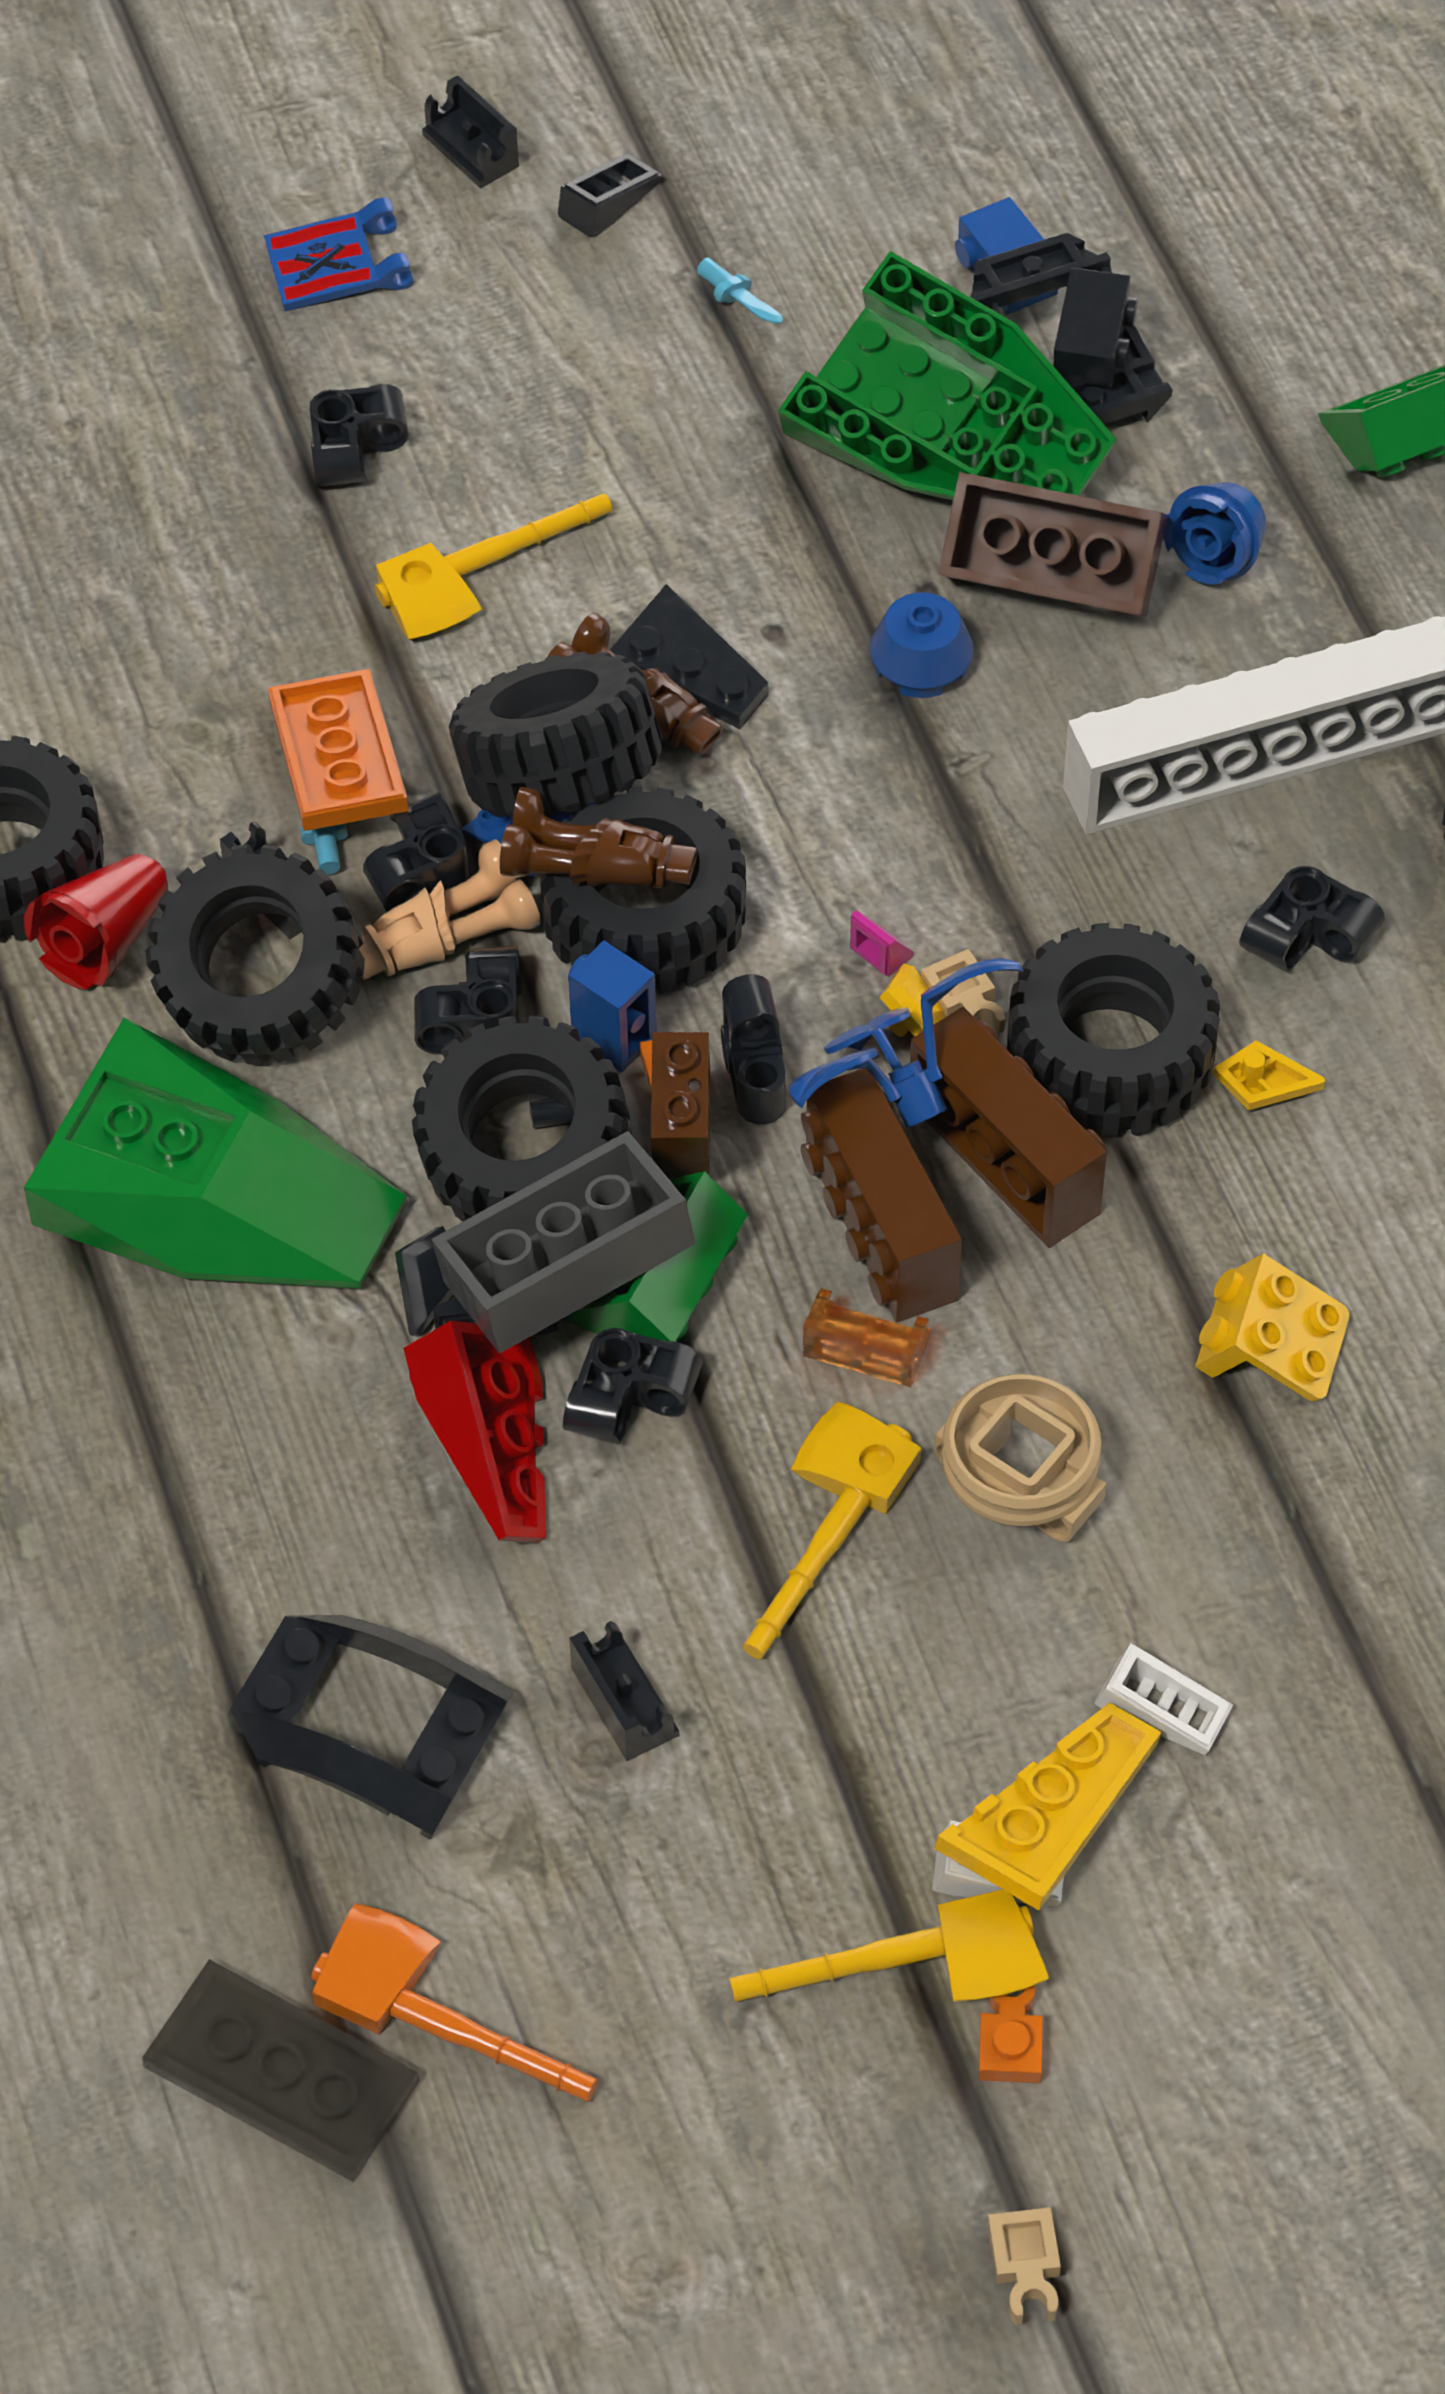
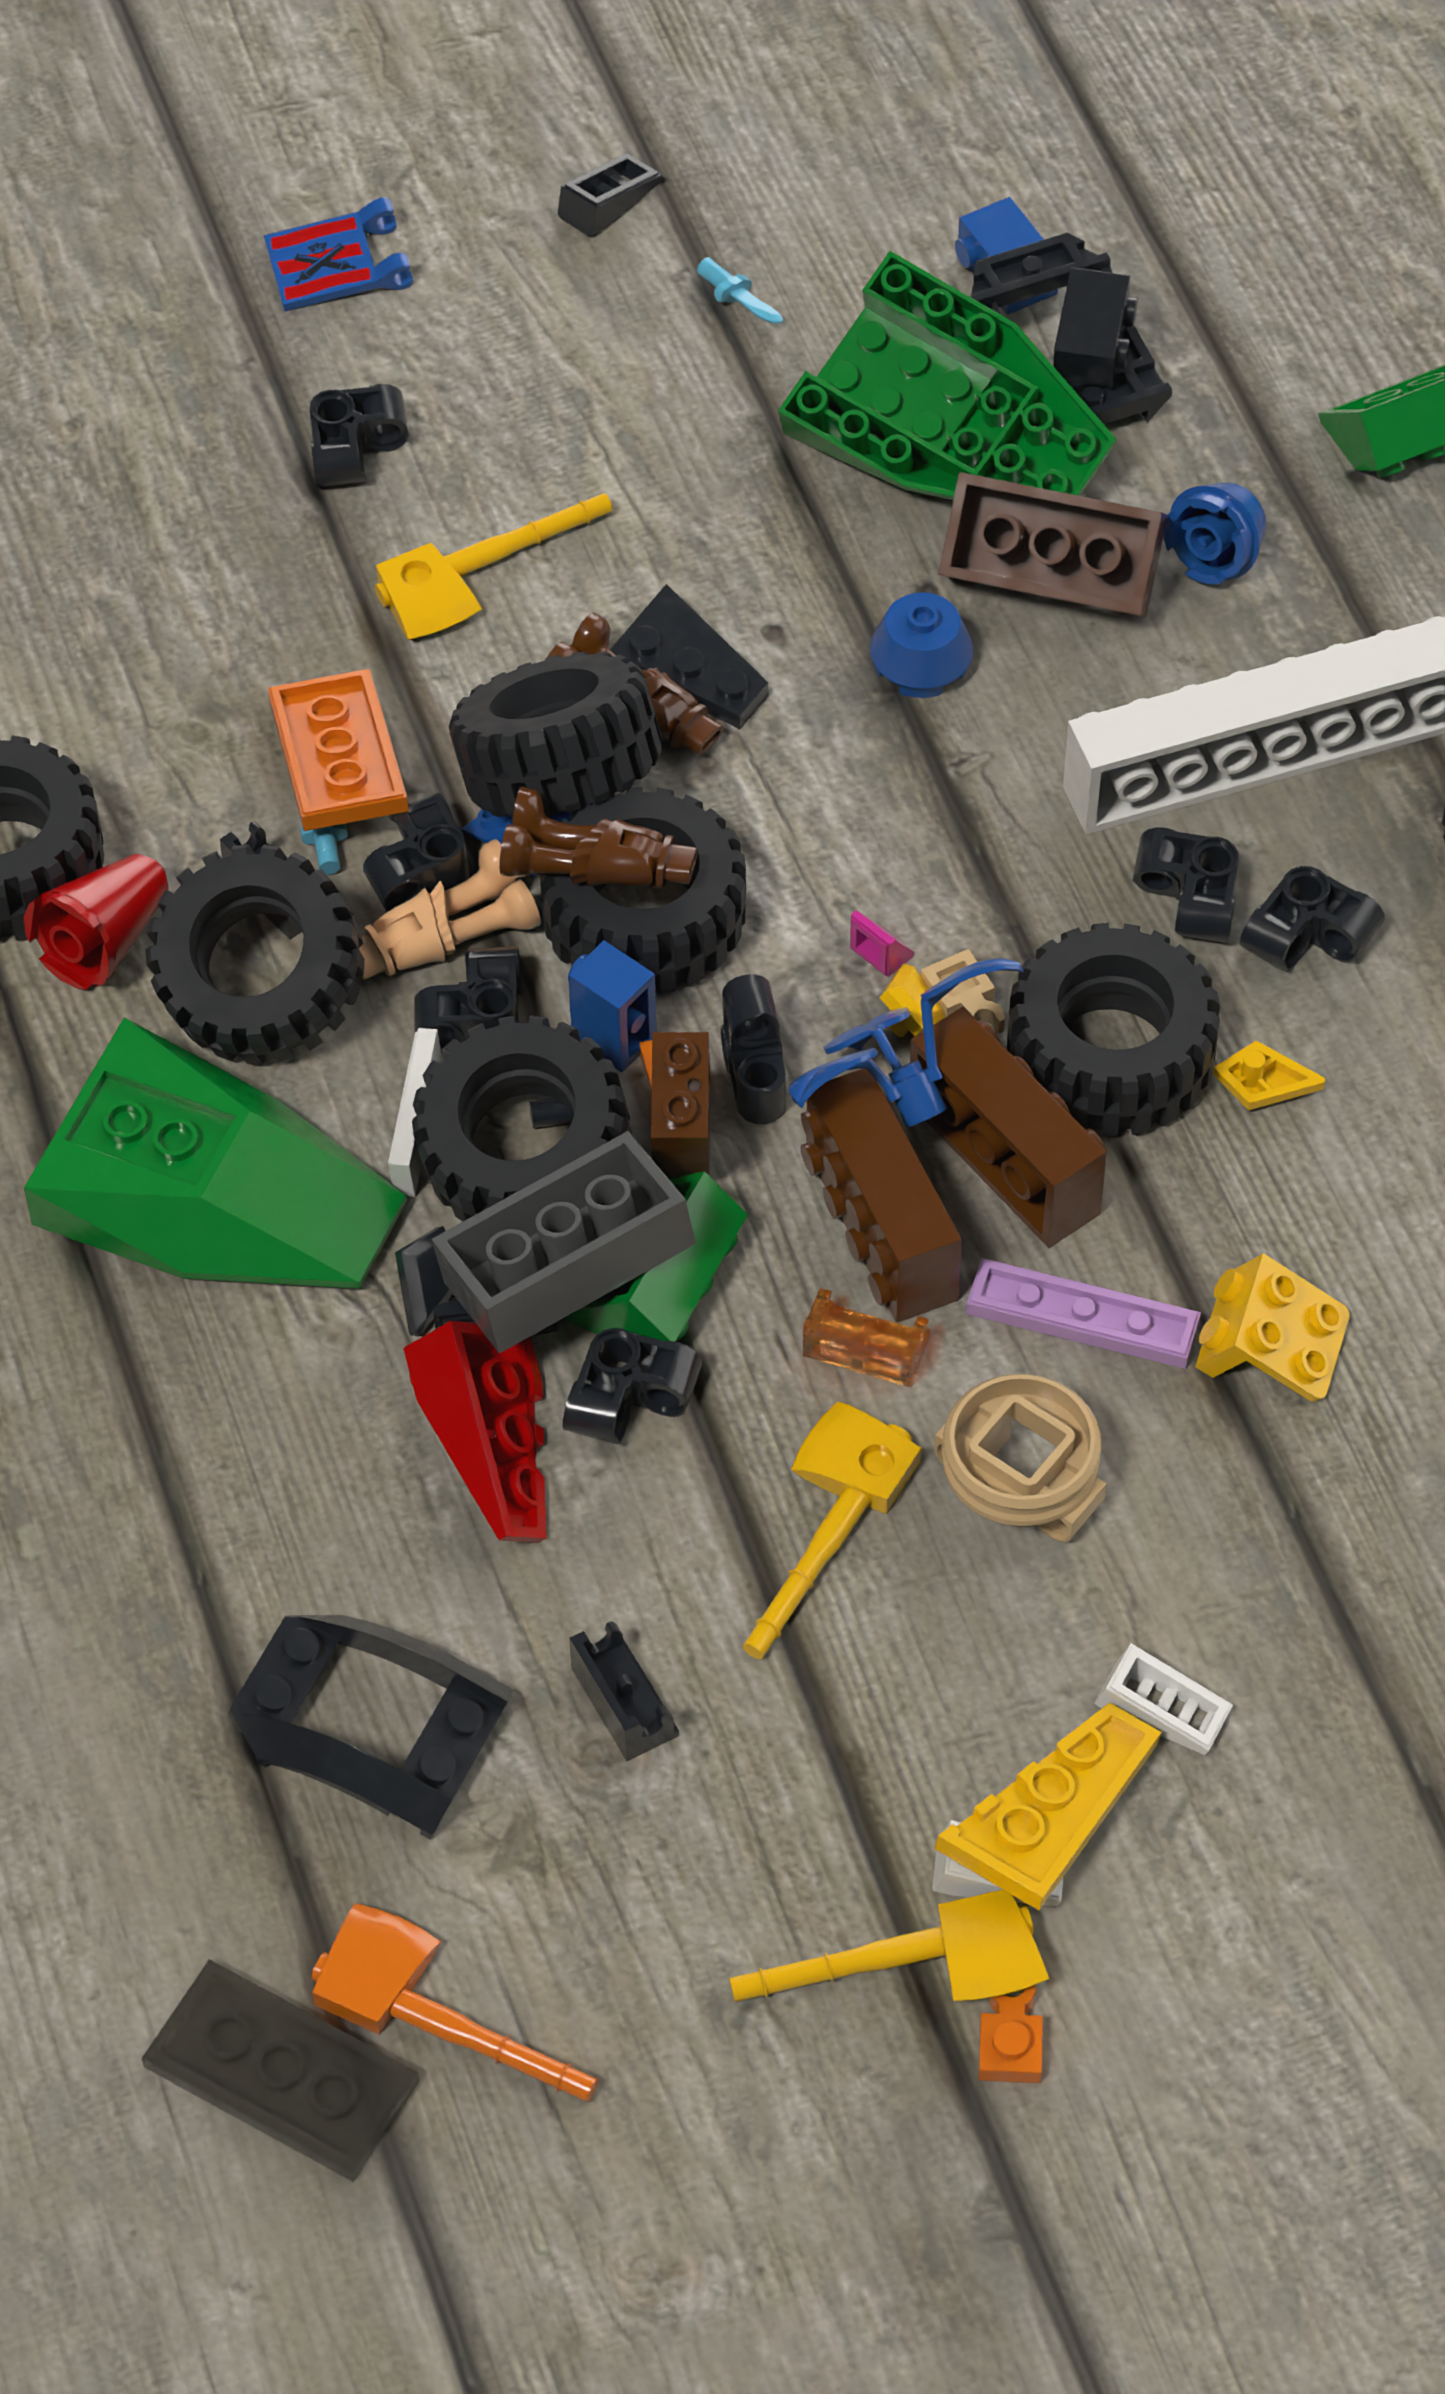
black hinge [422,75,519,189] -> none
tan plate [987,2207,1061,2325] -> none
none -> white tile [388,1028,443,1197]
none -> lavender tile [966,1258,1201,1369]
none -> black piece [1132,827,1239,943]

